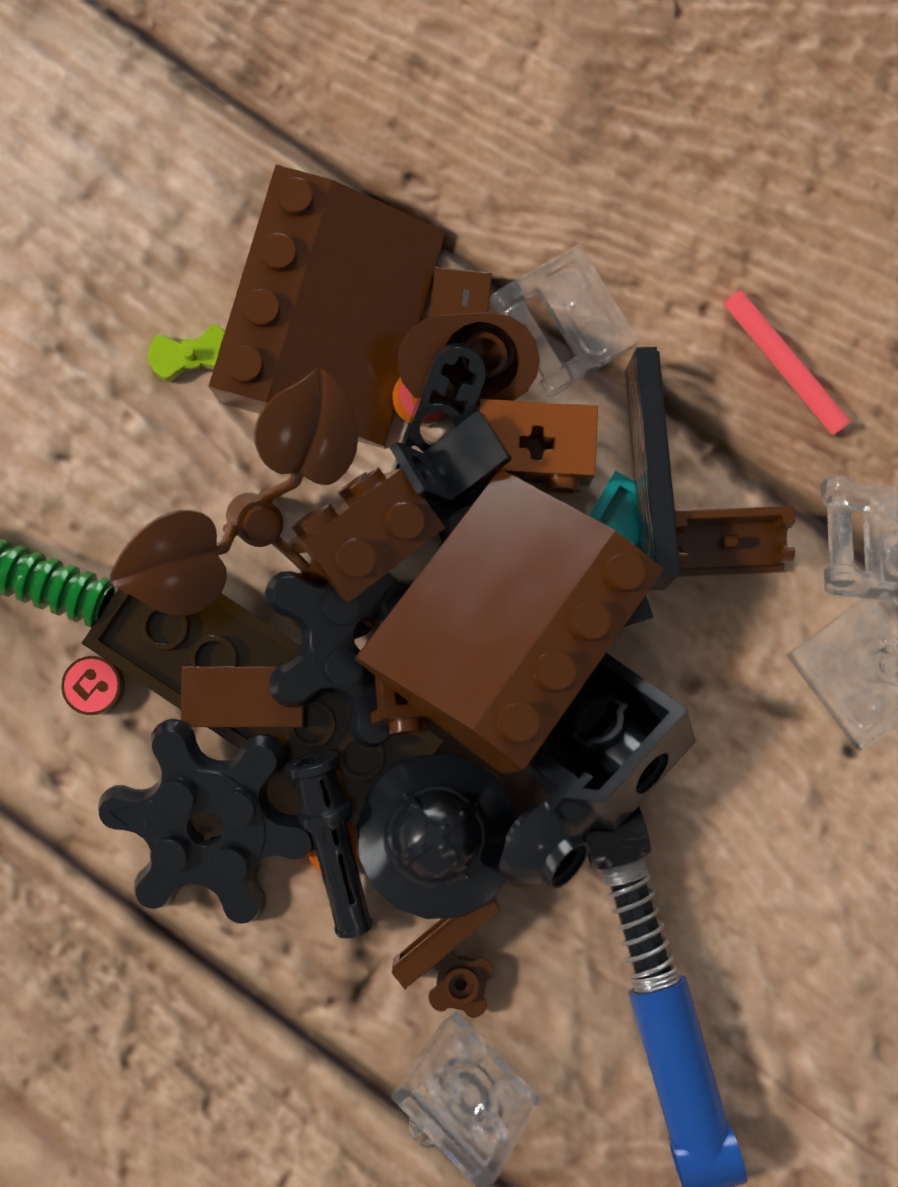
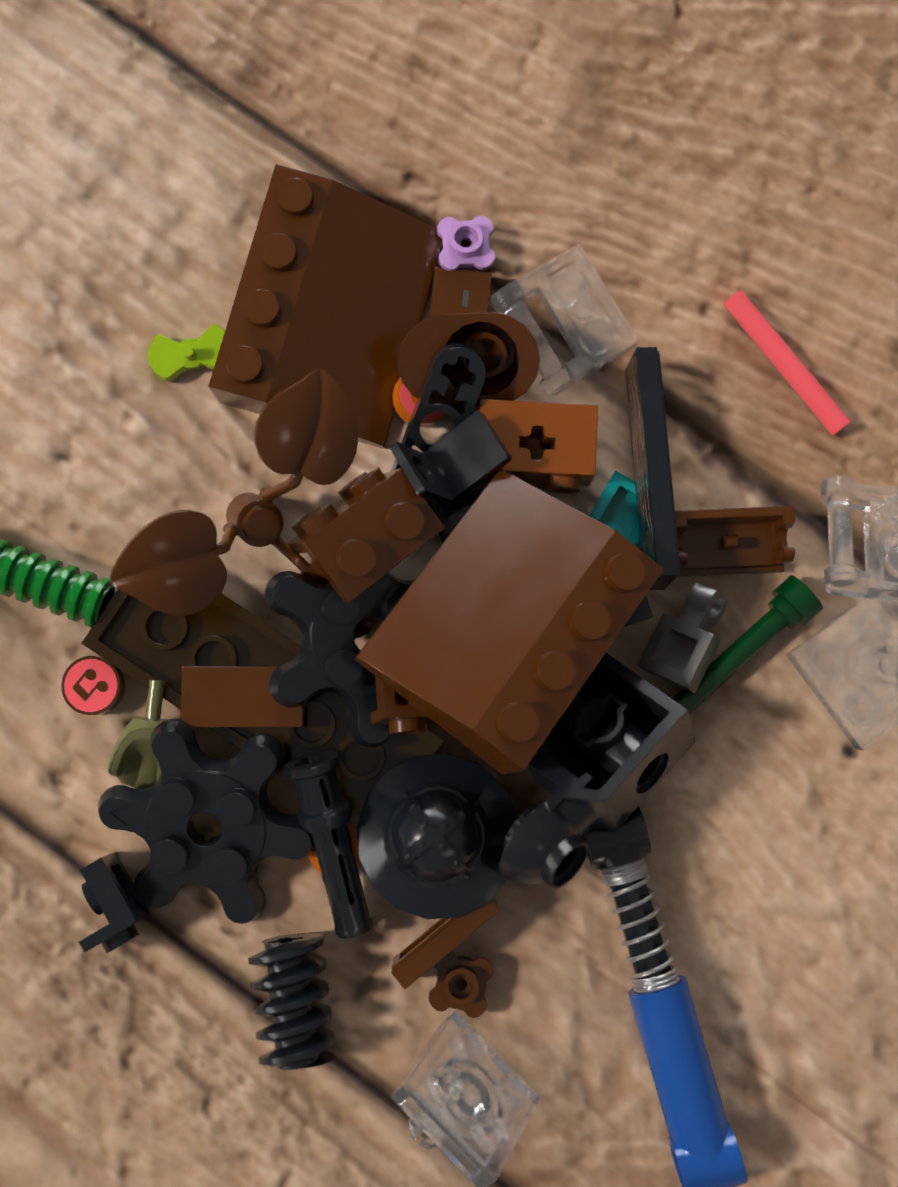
none -> black bracket [79,852,150,953]
none -> olive piece [108,680,166,789]
none -> black piece [248,933,337,1070]
none -> lavender plate [437,216,495,271]
none -> flat silver plate [637,582,728,694]
none -> dark green piece [672,575,823,715]

